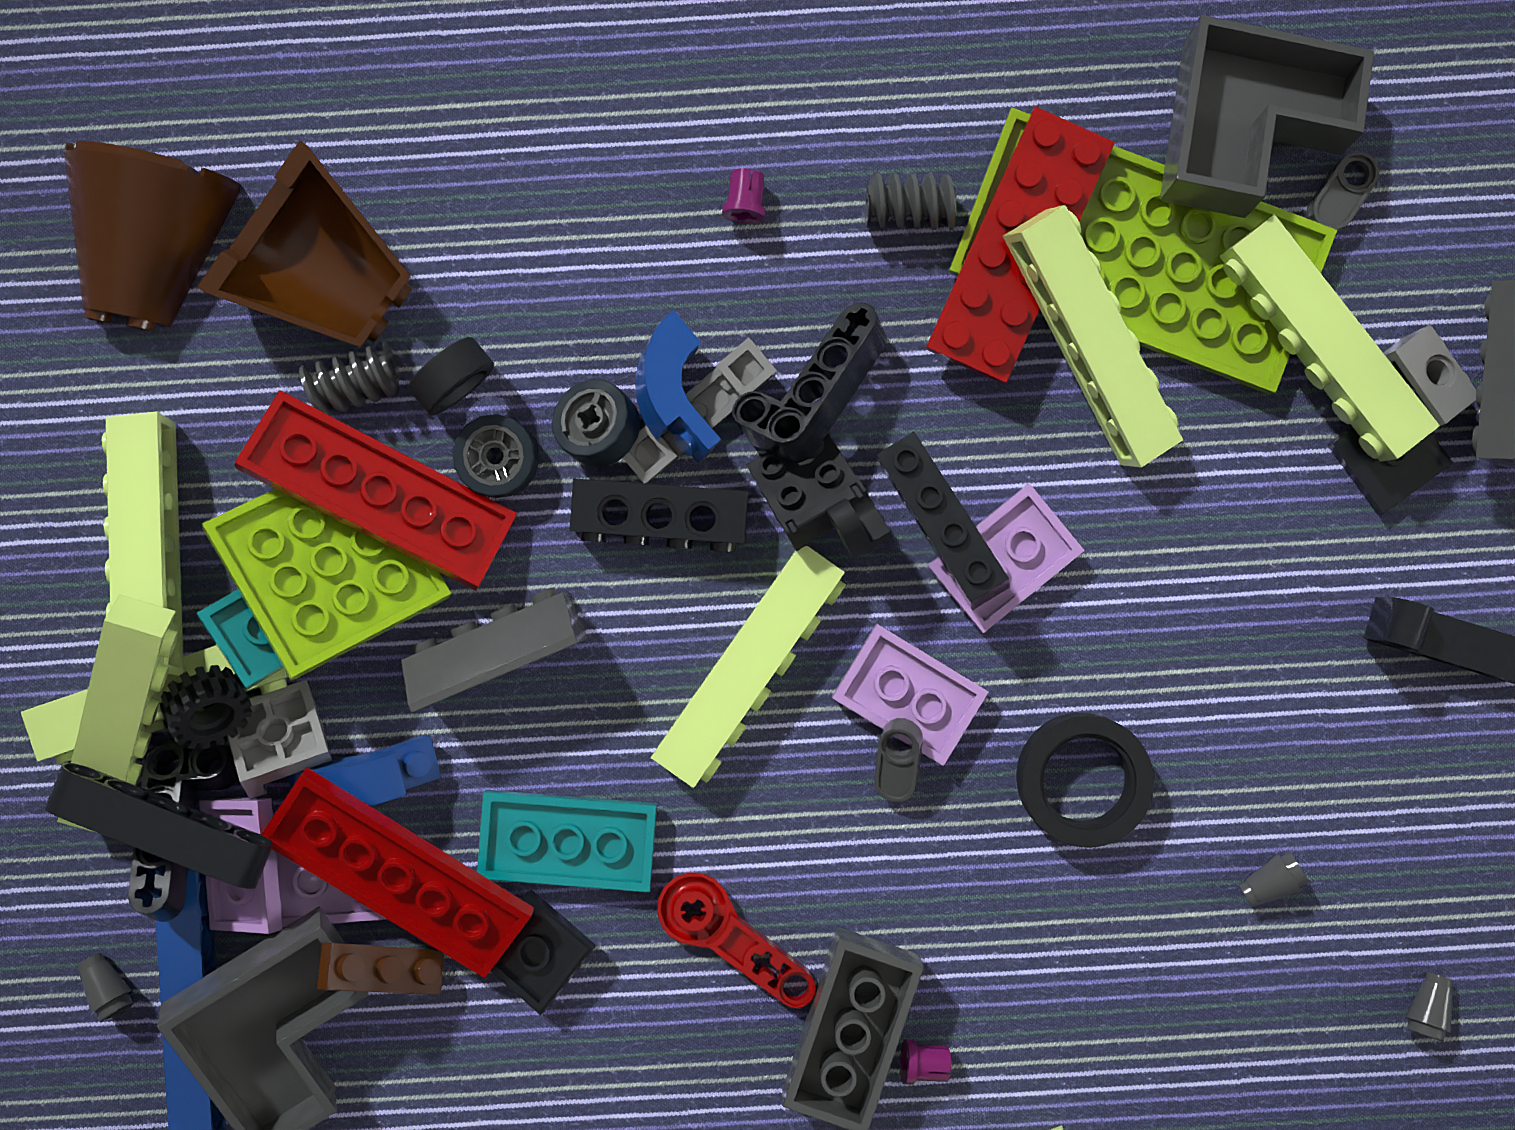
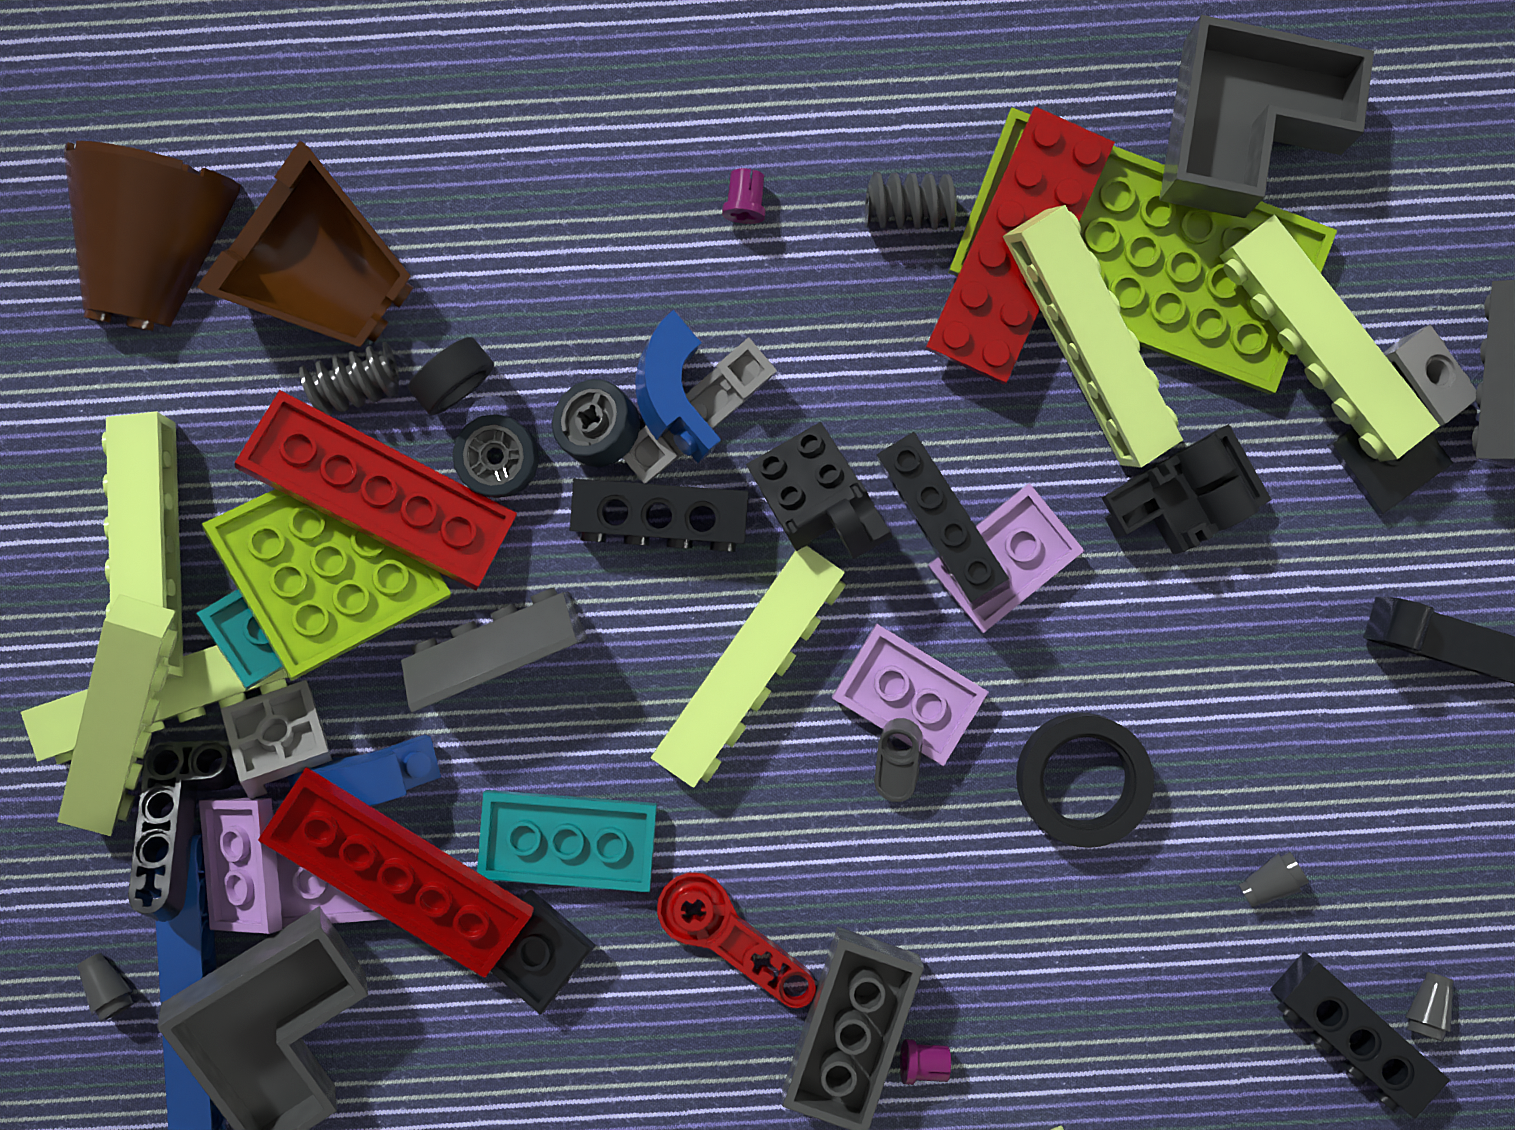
black beam [45,763,274,889] -> none
black tyre [160,665,252,749] -> none
reddish brown plate [317,943,444,995] -> none
black beam [732,302,887,463] -> none
dark grey piece [1306,152,1379,231] -> none
none -> black plate [1101,424,1272,555]
none -> black brick [1270,952,1450,1119]

